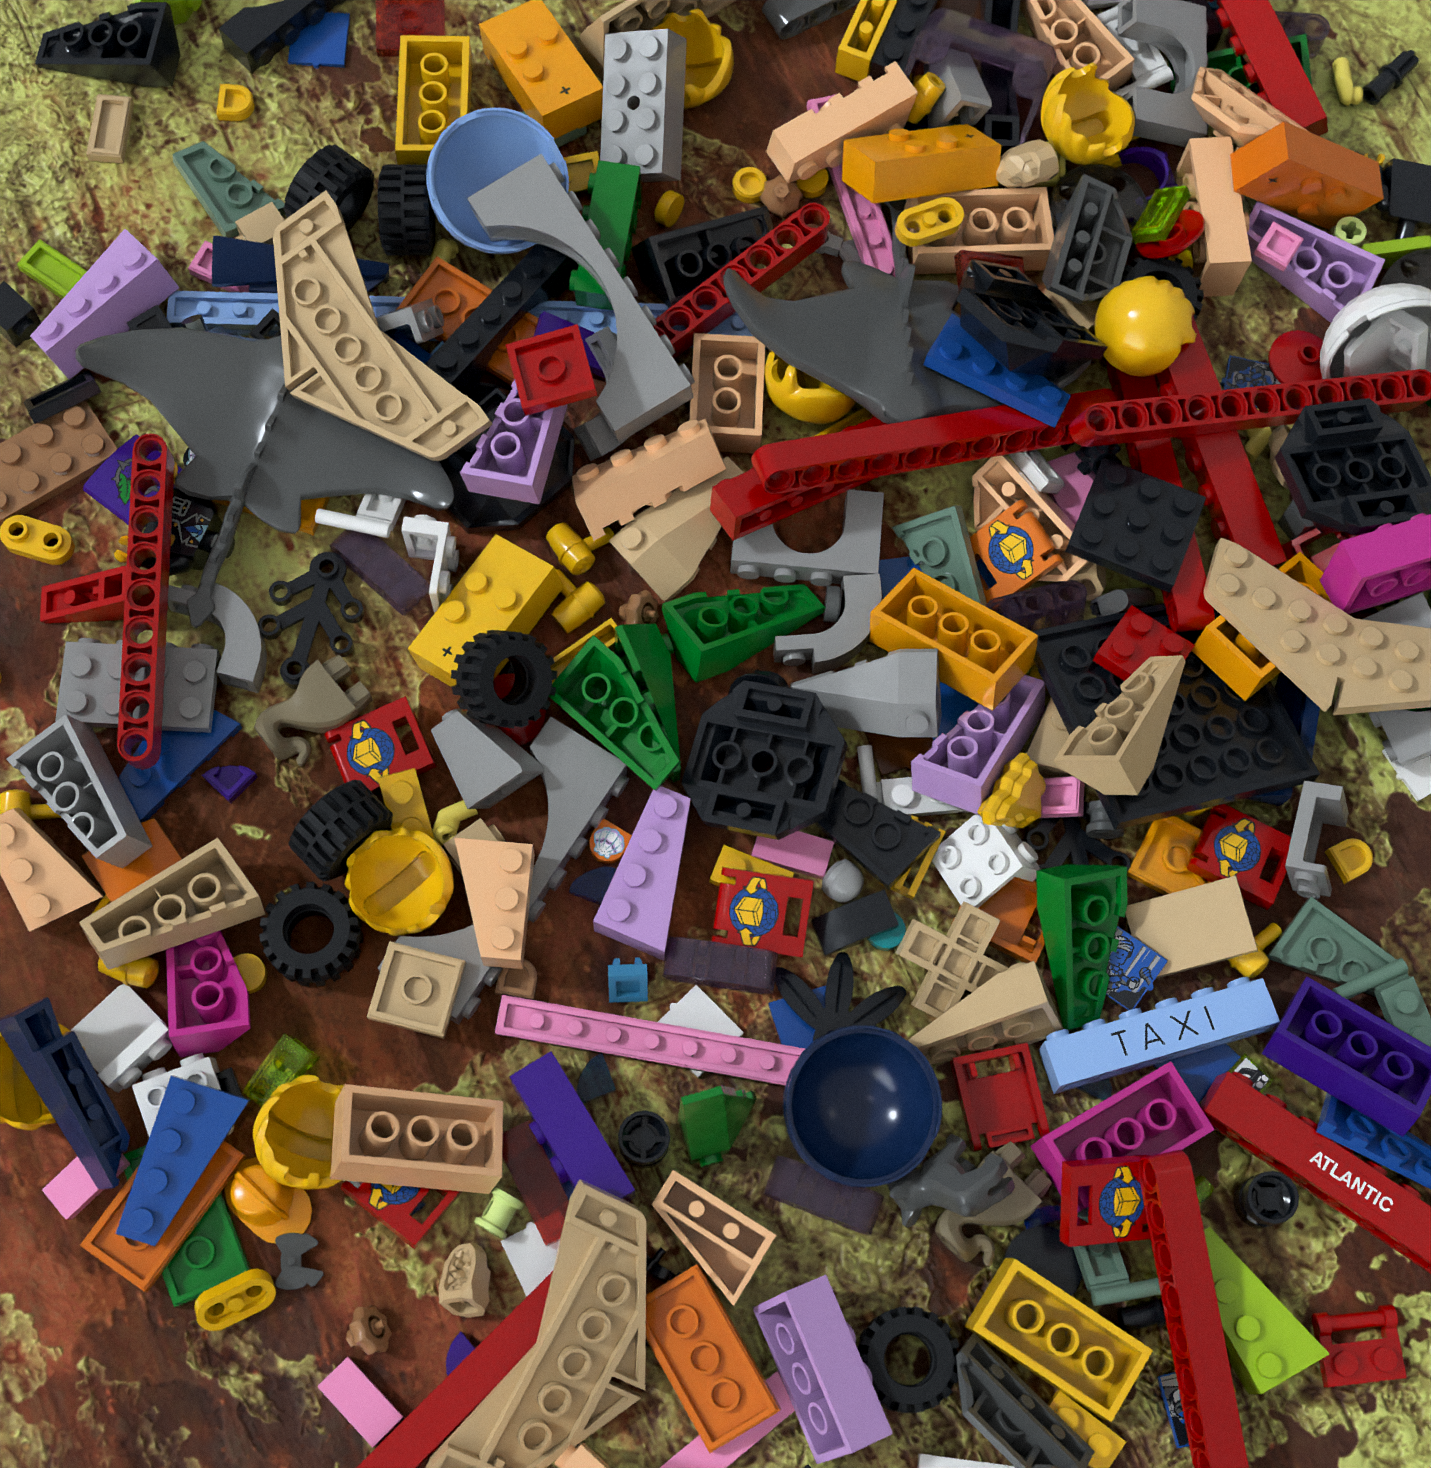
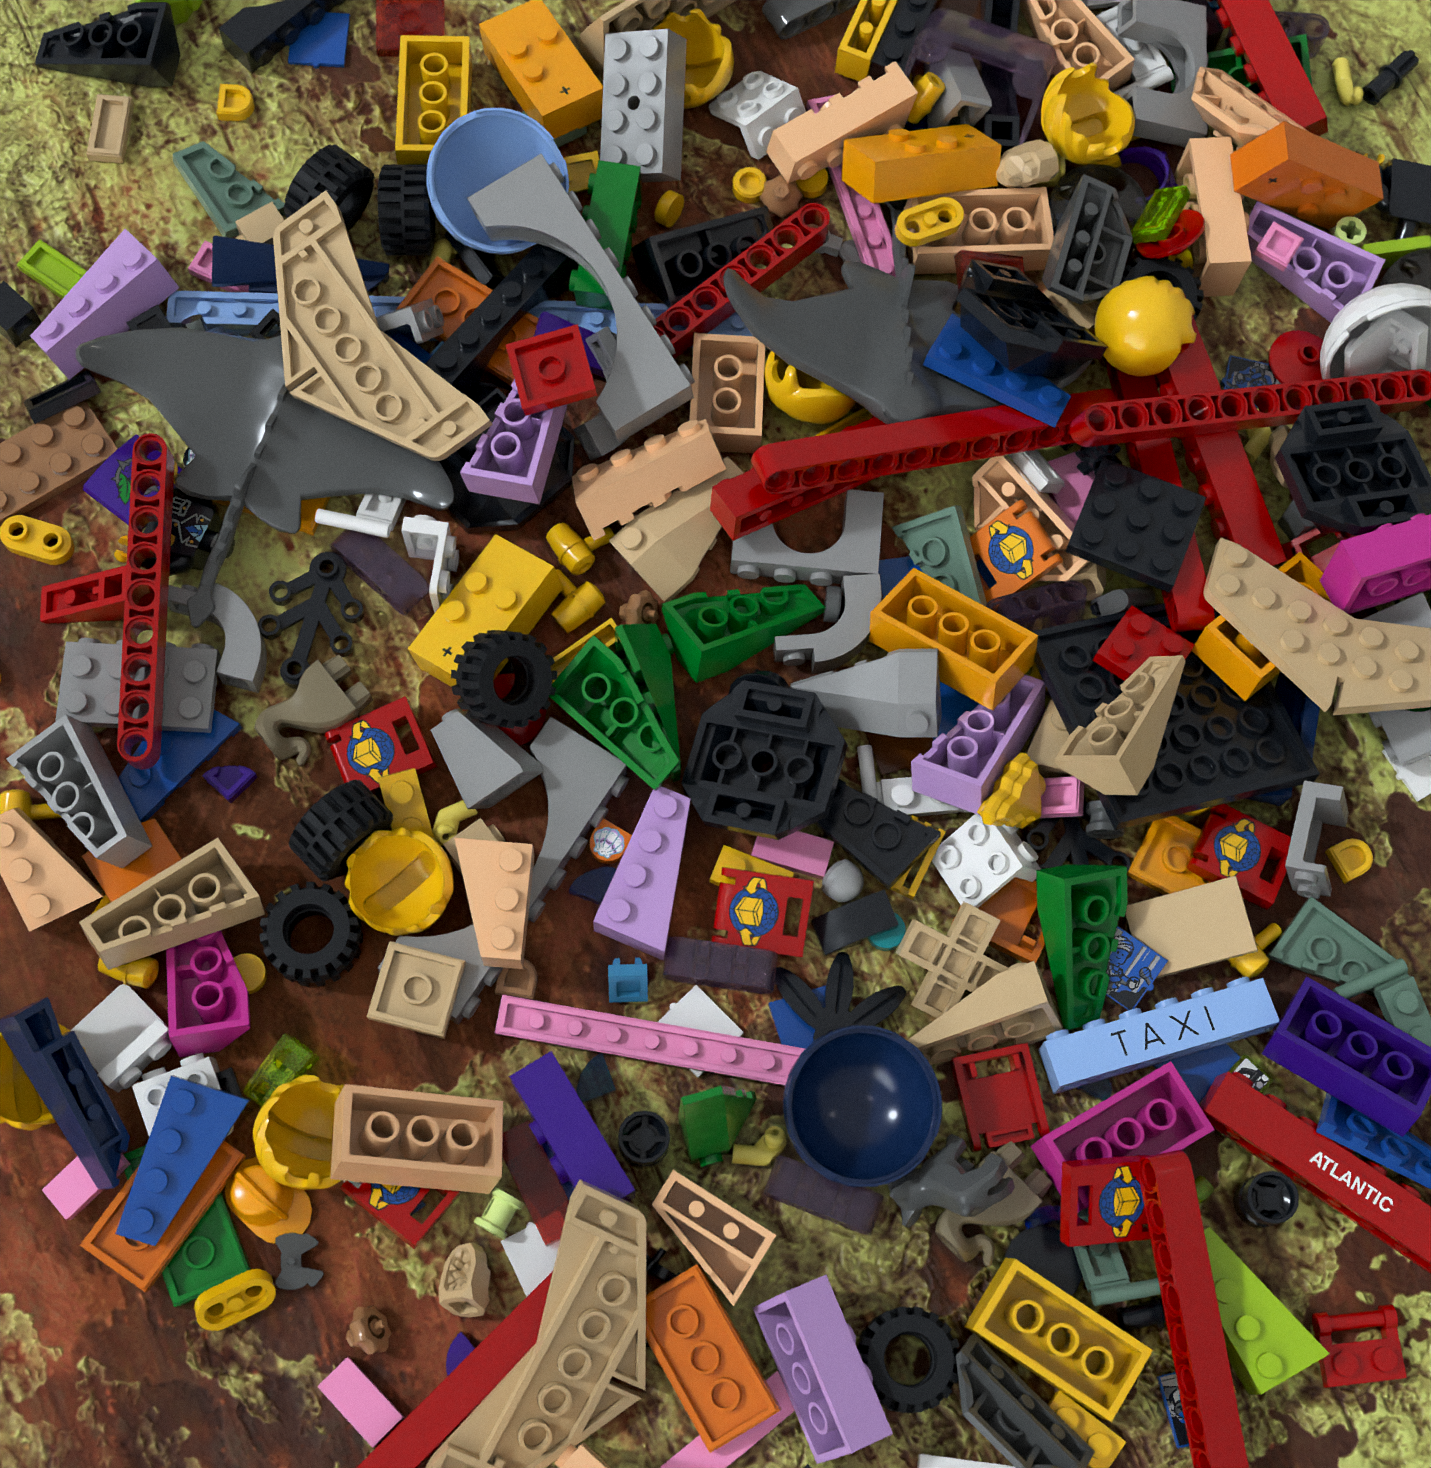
none -> black tile [444,231,505,290]
none -> white bracket [709,71,806,160]
none -> light yellow arm [732,1126,787,1166]

